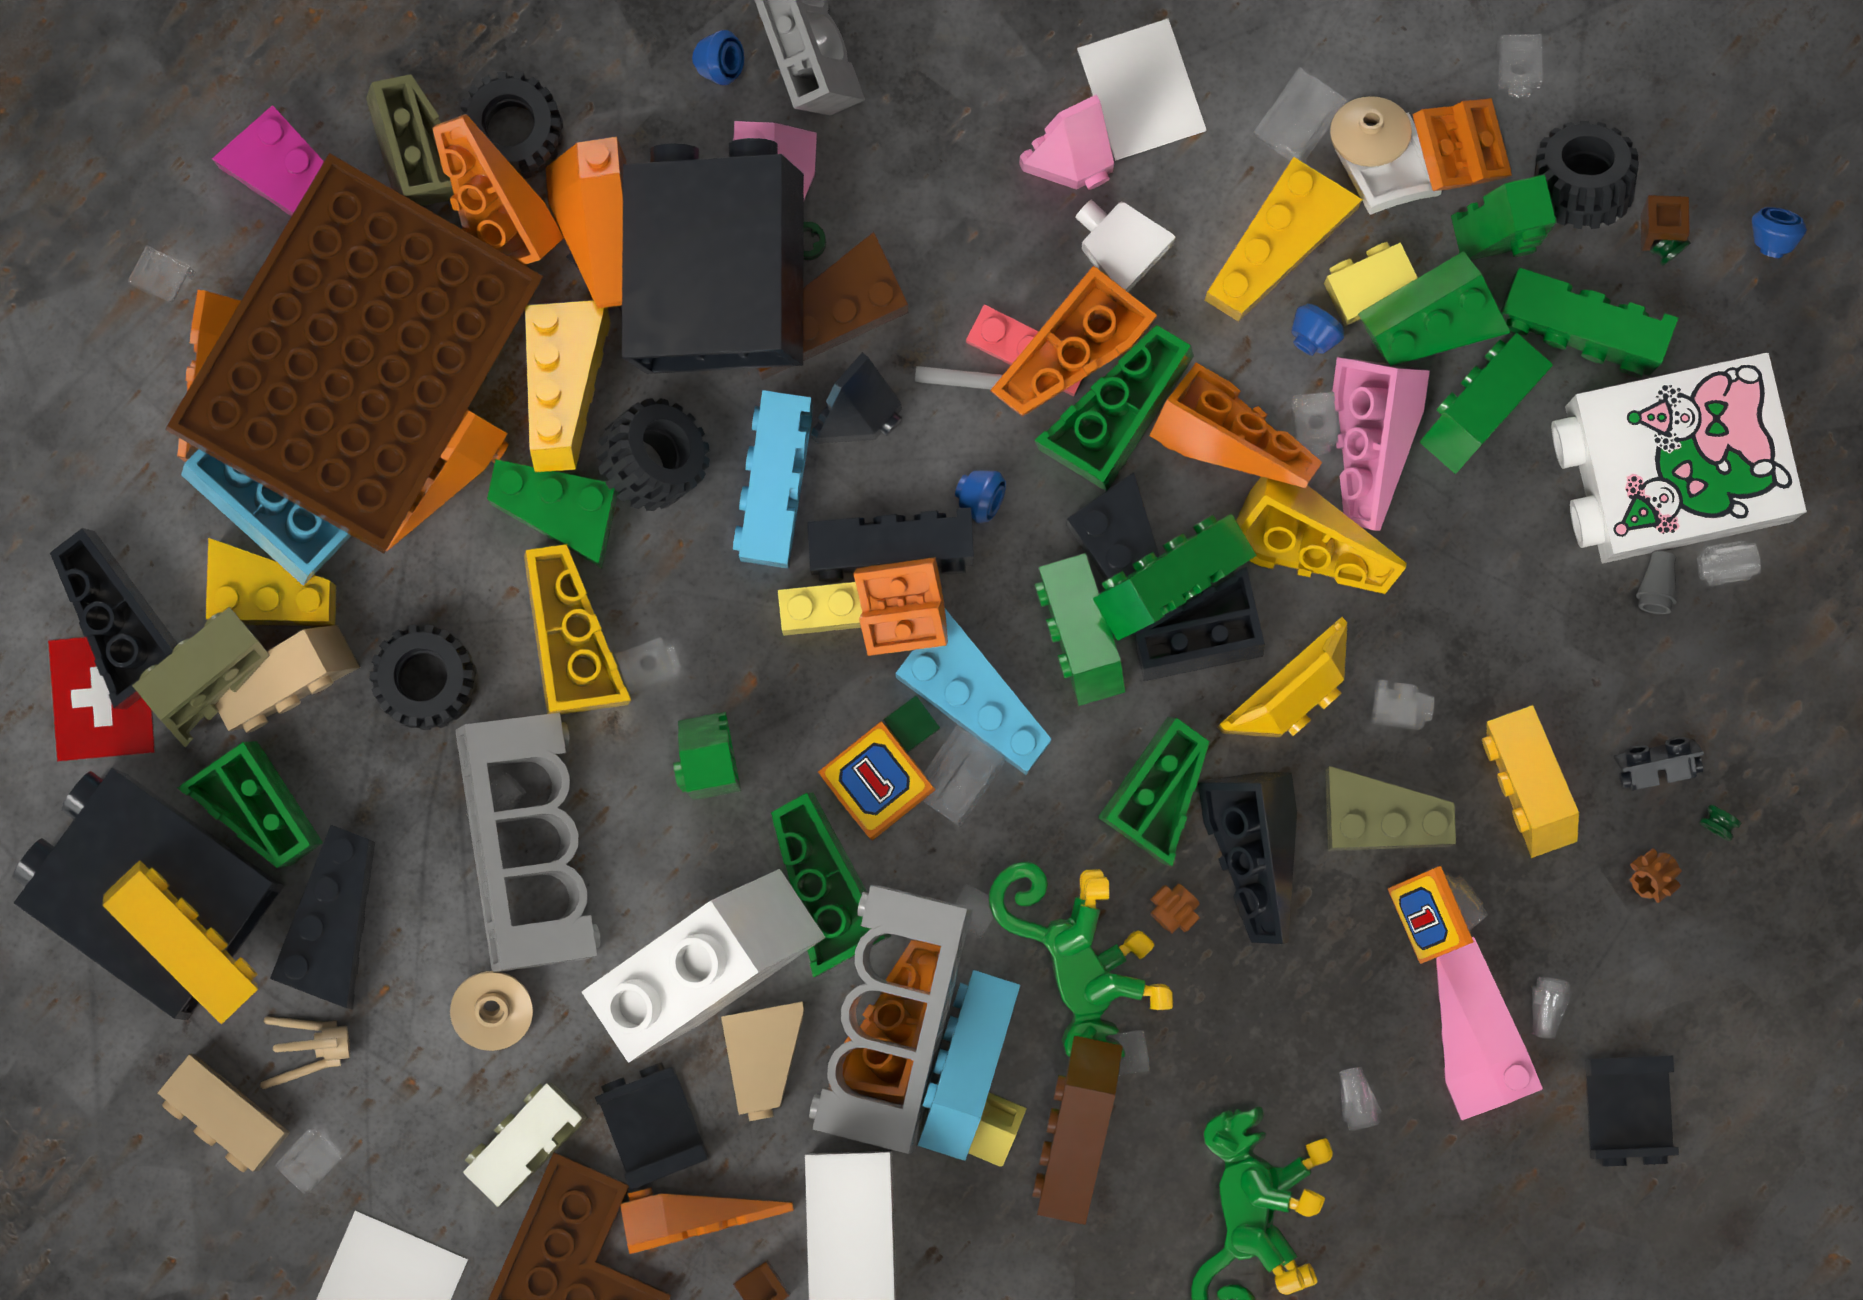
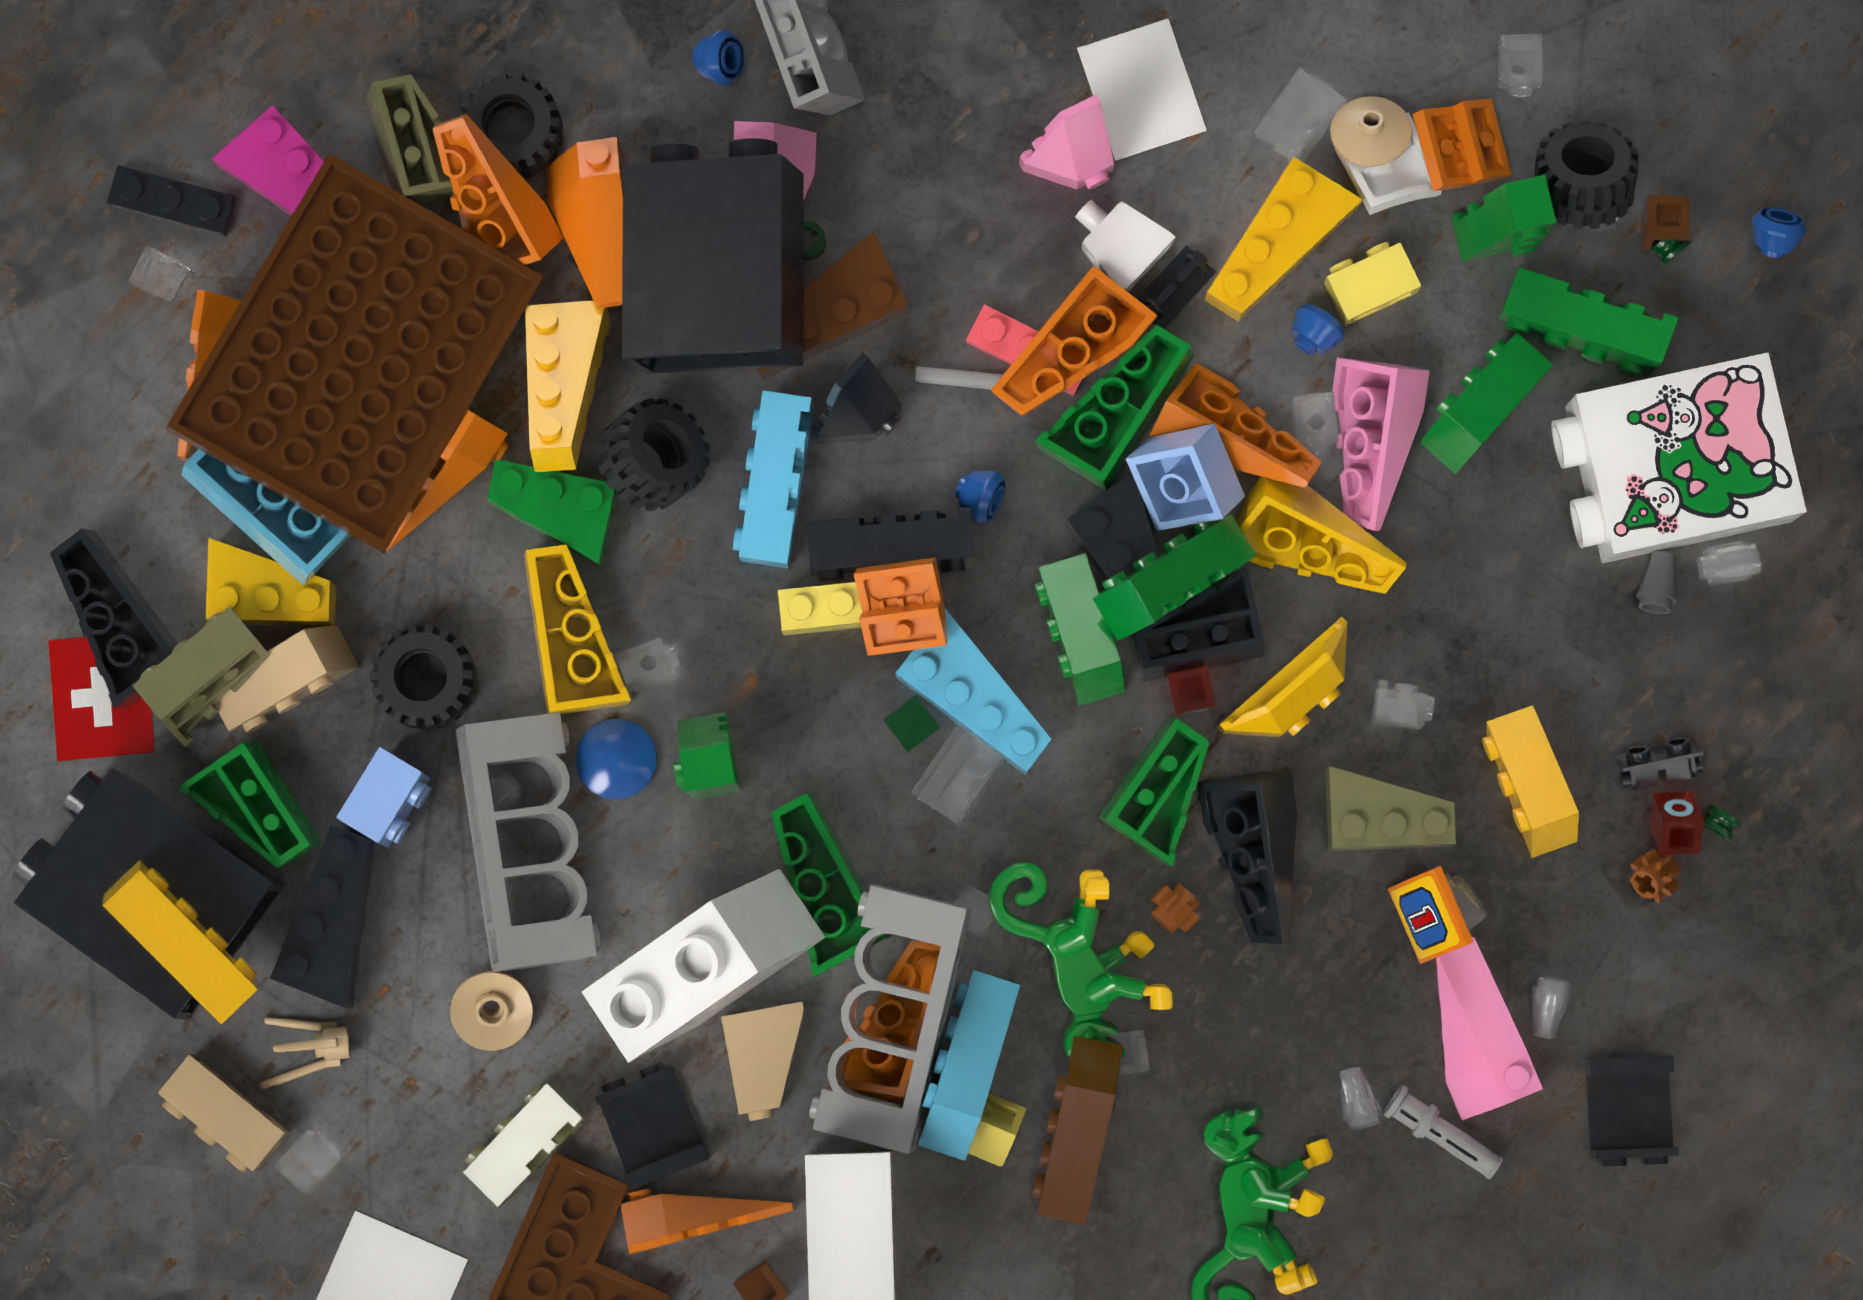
slope [818,721,936,841] -> none
green wedge [1358,251,1511,366] -> none
none -> black plate [107,165,236,237]
none -> light blue brick [336,747,432,848]
none -> blue dish [576,719,657,800]
none -> light blue brick [1126,424,1245,531]
none -> black hinge [1137,245,1216,329]
none -> clear red brick [1165,666,1216,718]
none -> light grey pin [1383,1084,1503,1180]
none -> clear red brick [1650,791,1704,855]

